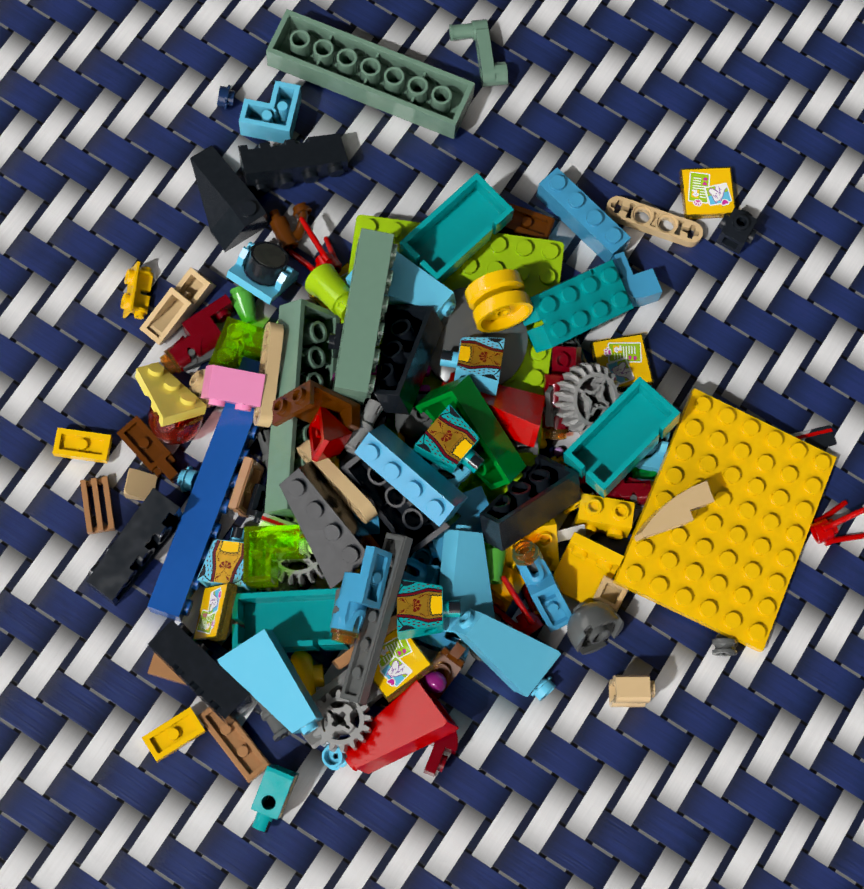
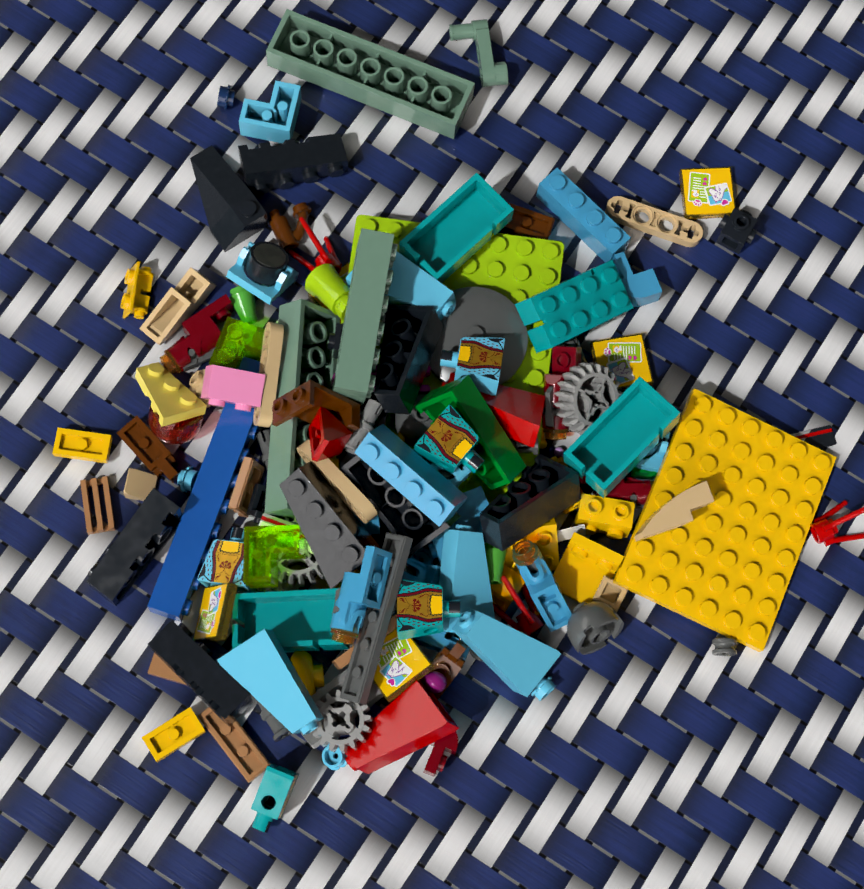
yellow wheel [465,269,533,333] -> none
tan brick [609,675,655,707] -> none

